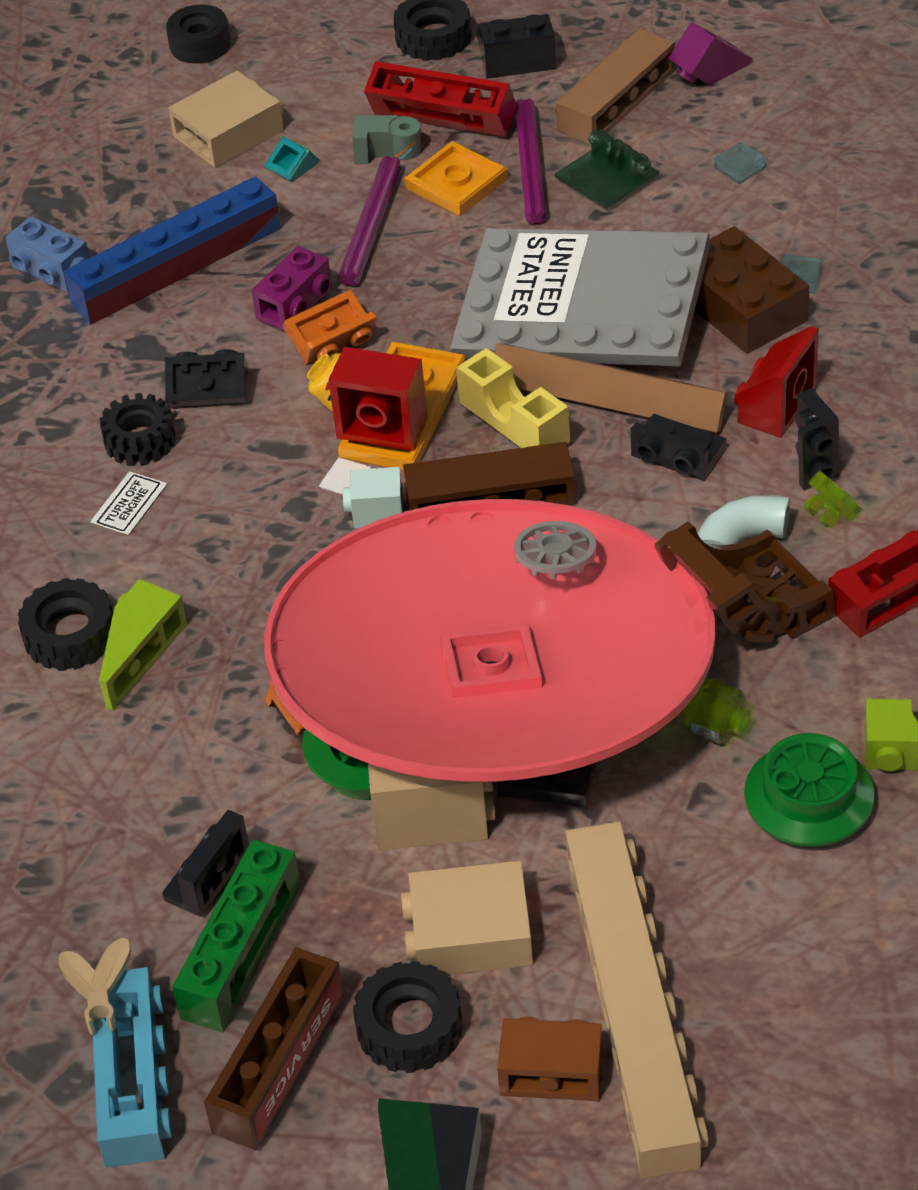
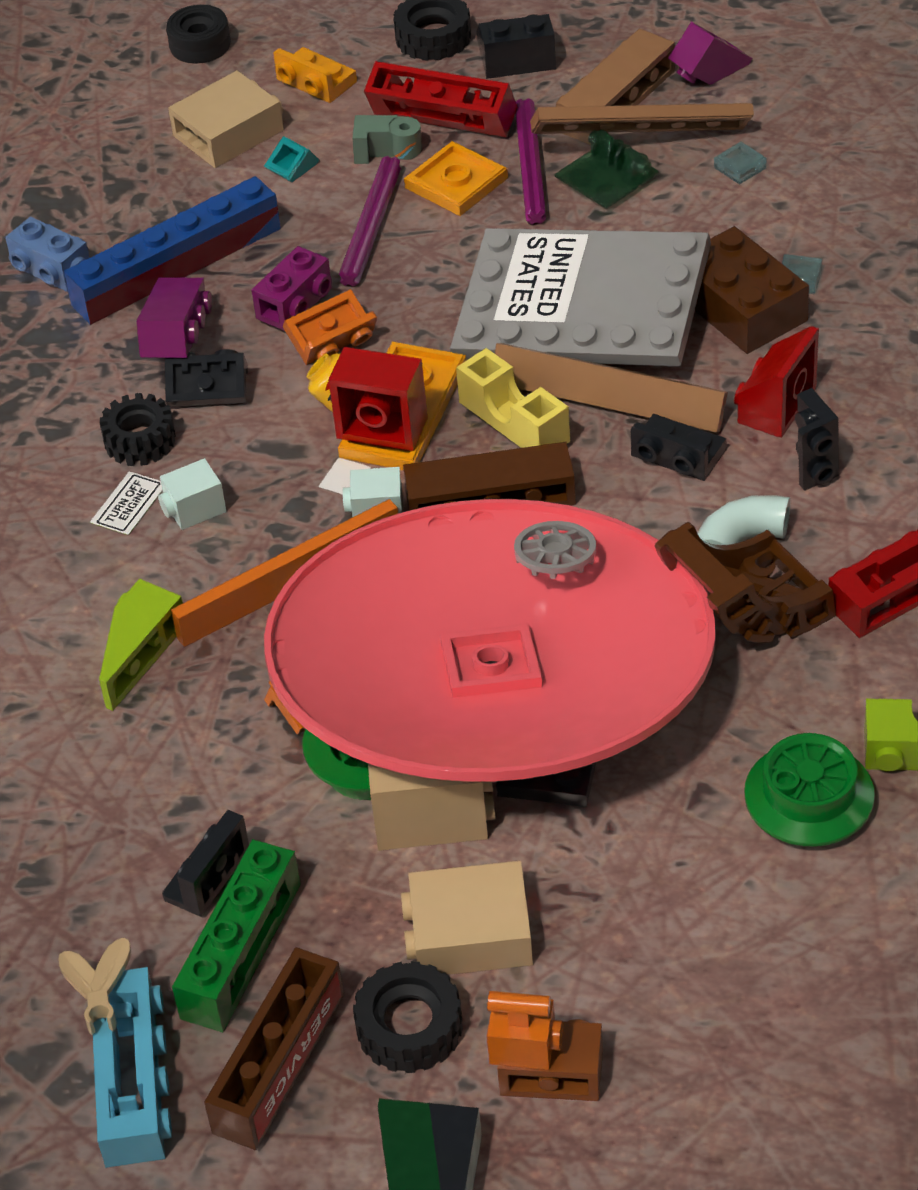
black tyre [18,578,113,671] -> none
tan brick [565,821,709,1179] -> none
clear neon green head [680,678,751,744] -> none
clear neon green tile [804,470,862,528] -> none
none -> magenta brick [136,278,212,358]
none -> light aqua brick [158,458,226,530]
none -> orange tile [171,499,398,647]
none -> light orange bracket [273,47,357,103]
none -> orange brick [487,991,563,1070]
none -> medium nougat tile [530,103,754,134]

